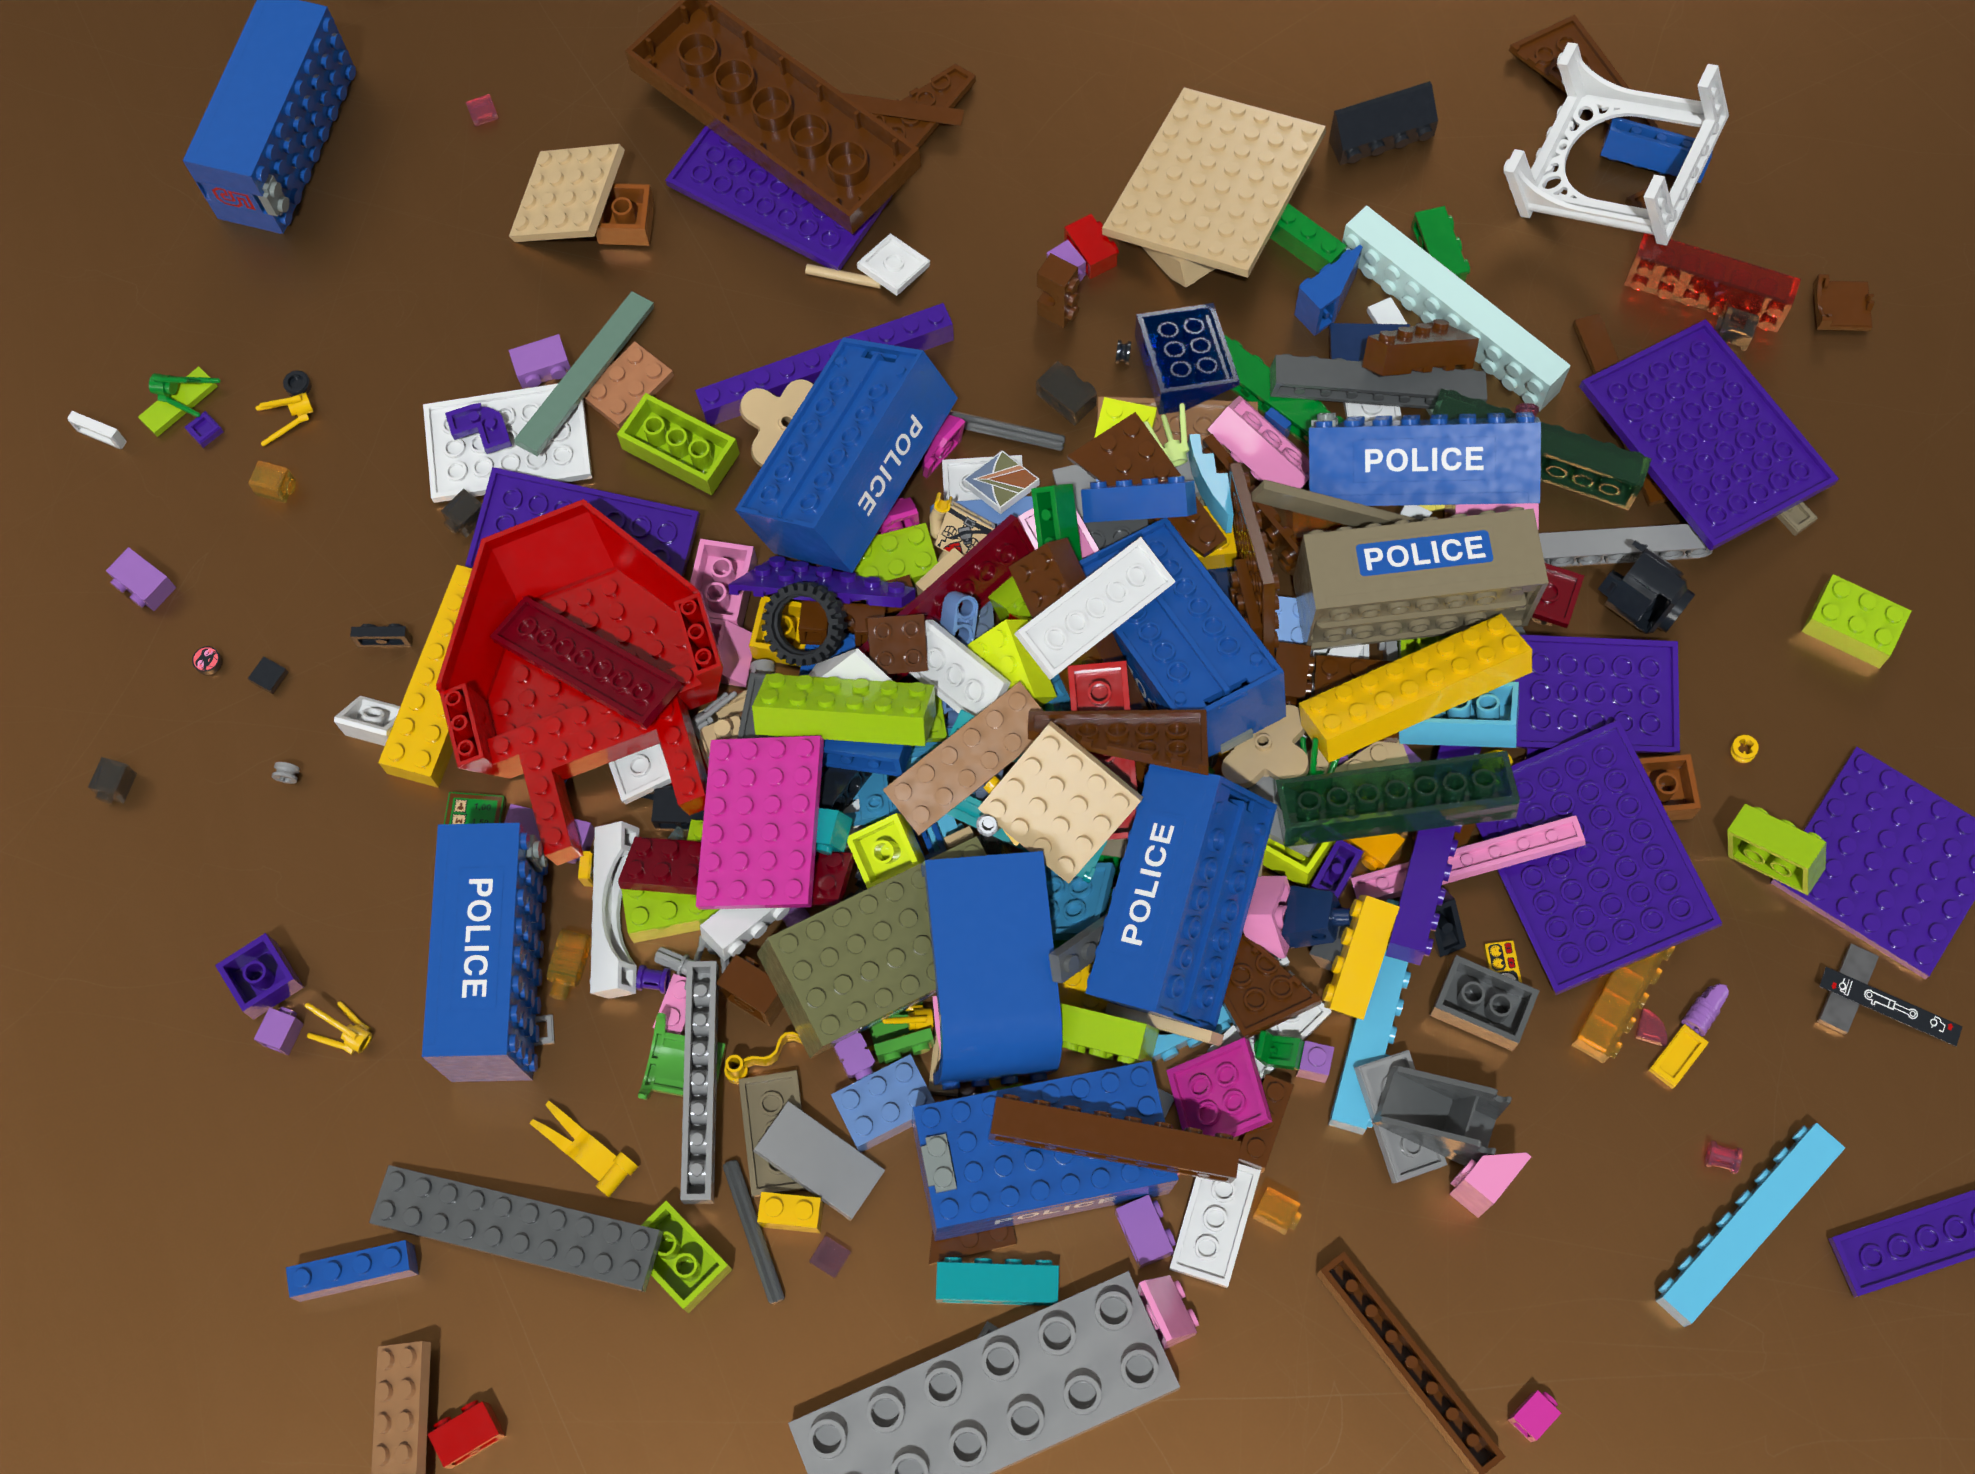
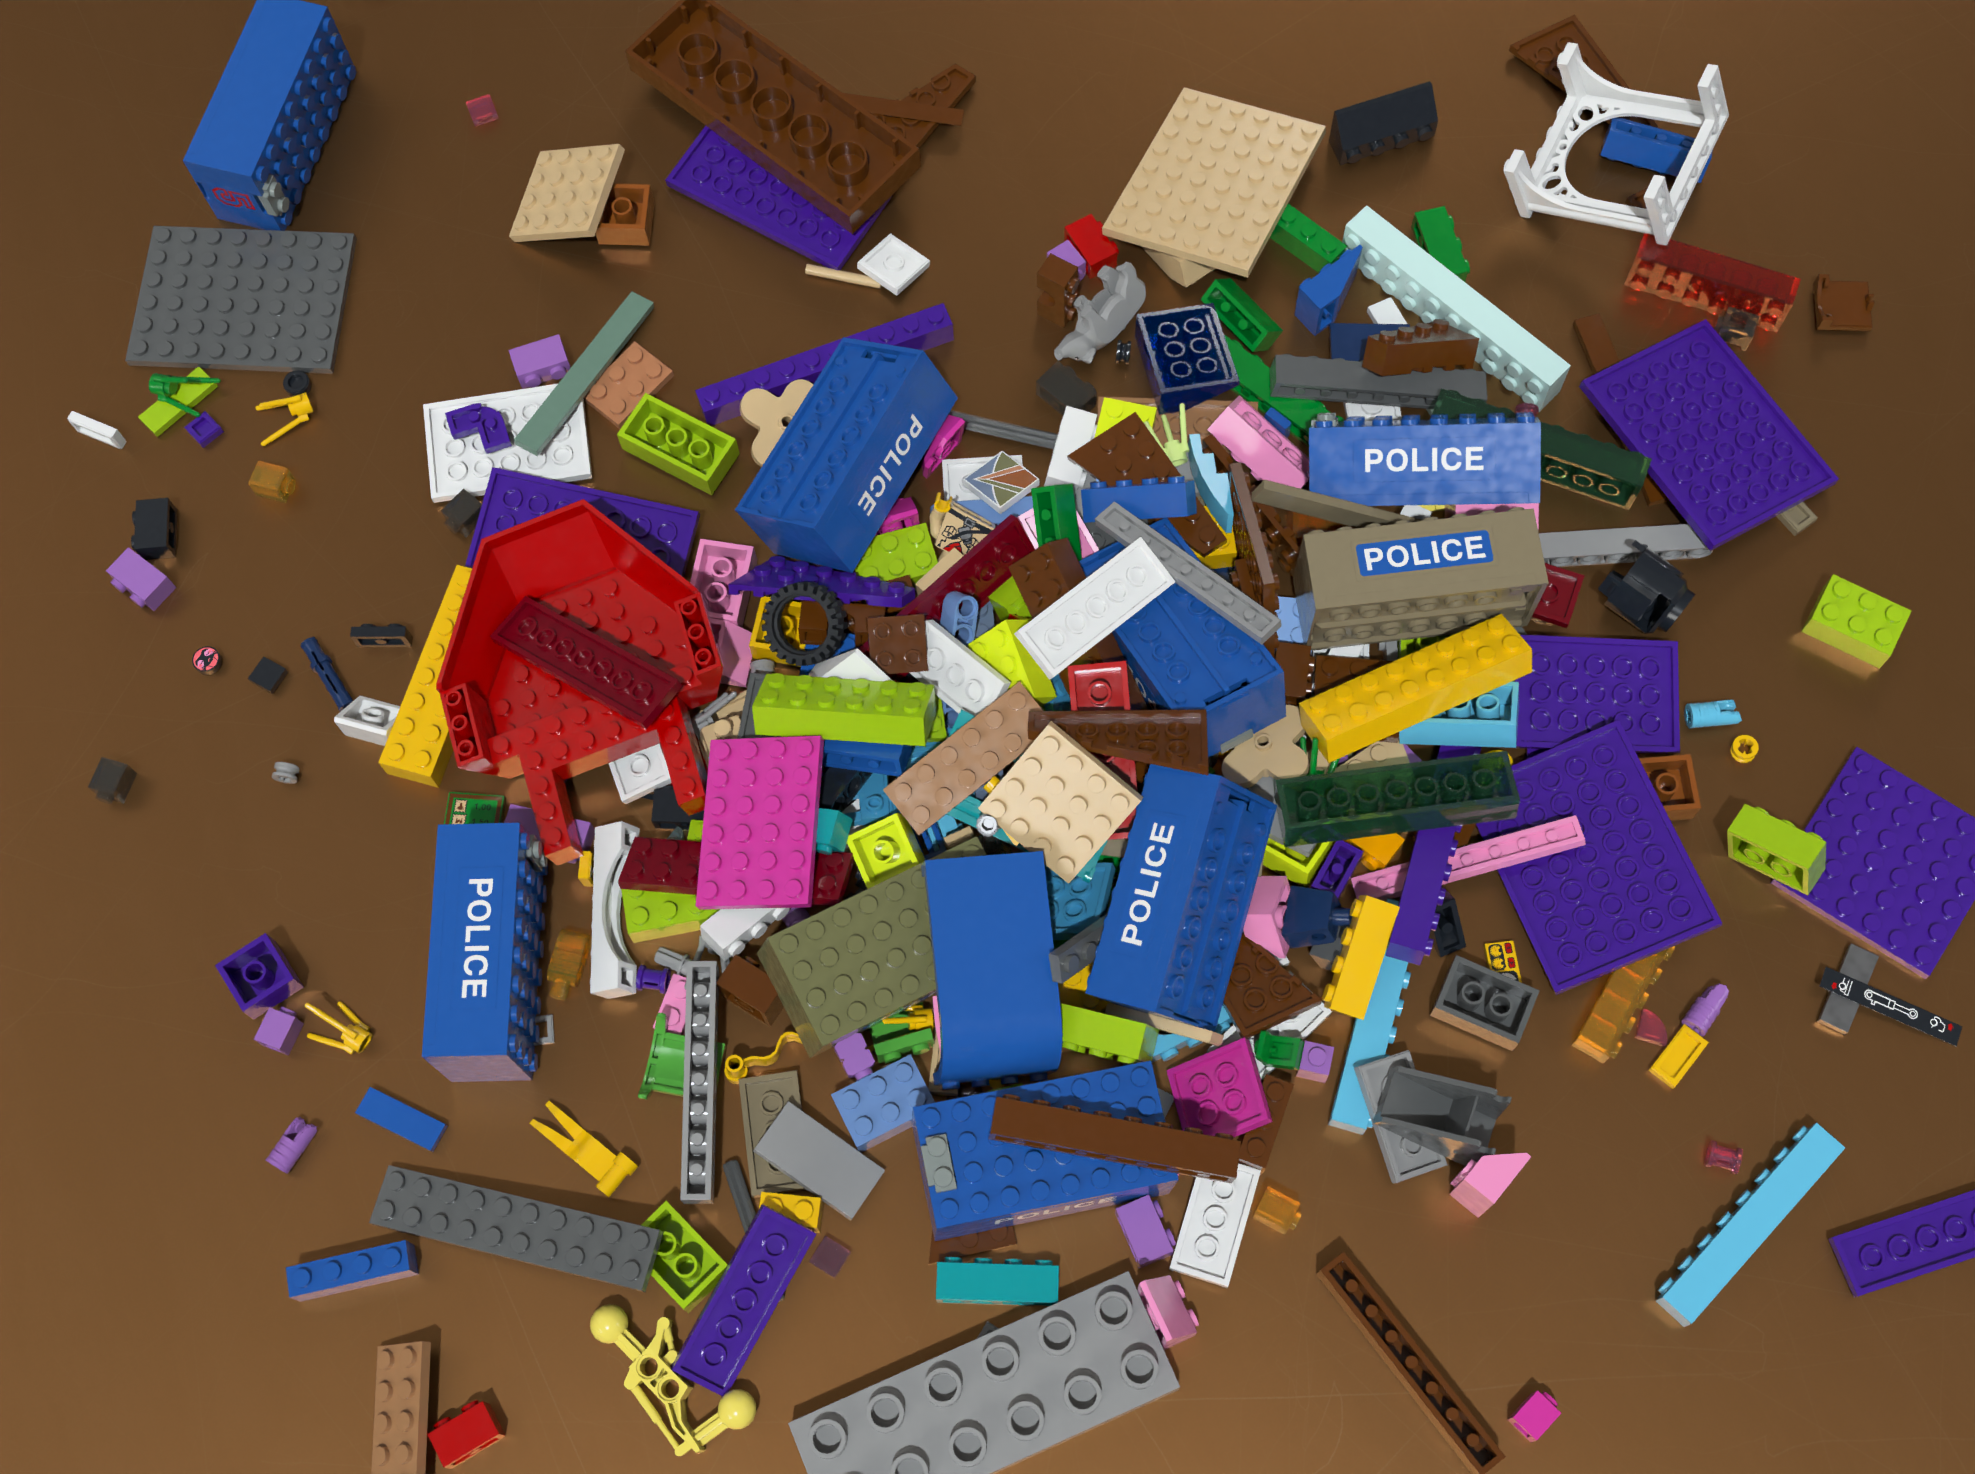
none -> dark grey plate [125,226,357,374]
none -> black brick [131,498,177,560]
none -> medium lavender hinge [265,1117,317,1174]
none -> dark blue pin [300,637,353,712]
none -> blue tile [355,1087,448,1152]
none -> light yellow piece [590,1304,756,1456]
none -> dark purple plate [671,1204,816,1396]
none -> white brick [1044,406,1097,496]
none -> light grey animal [1054,262,1146,364]
none -> light grey plate [1095,502,1281,645]
none -> green brick [1200,278,1283,352]
none -> medium azure hinge [1684,700,1742,729]

